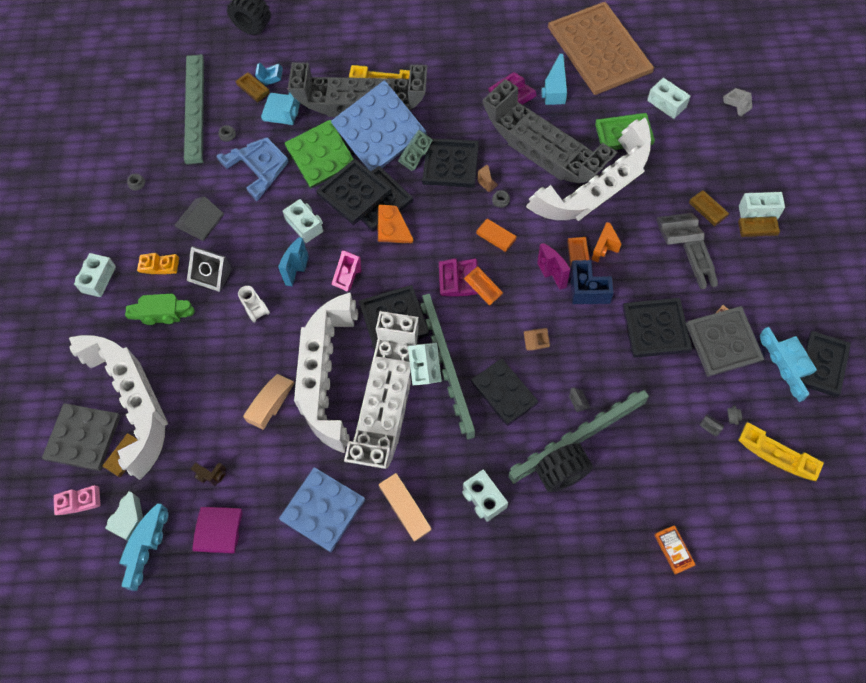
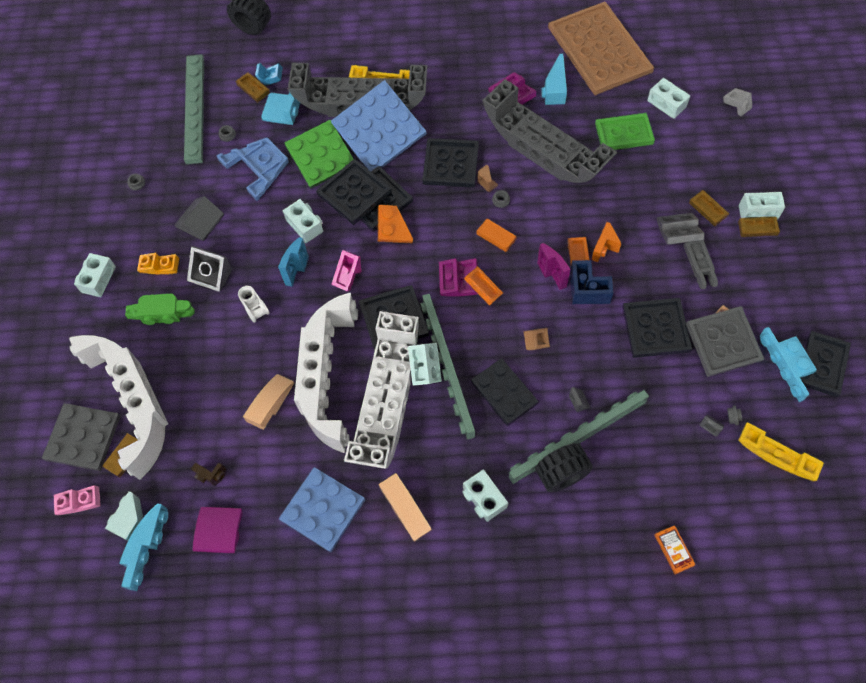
sand green slope [398,130,433,171] -> none
white slope [526,118,651,221] -> none

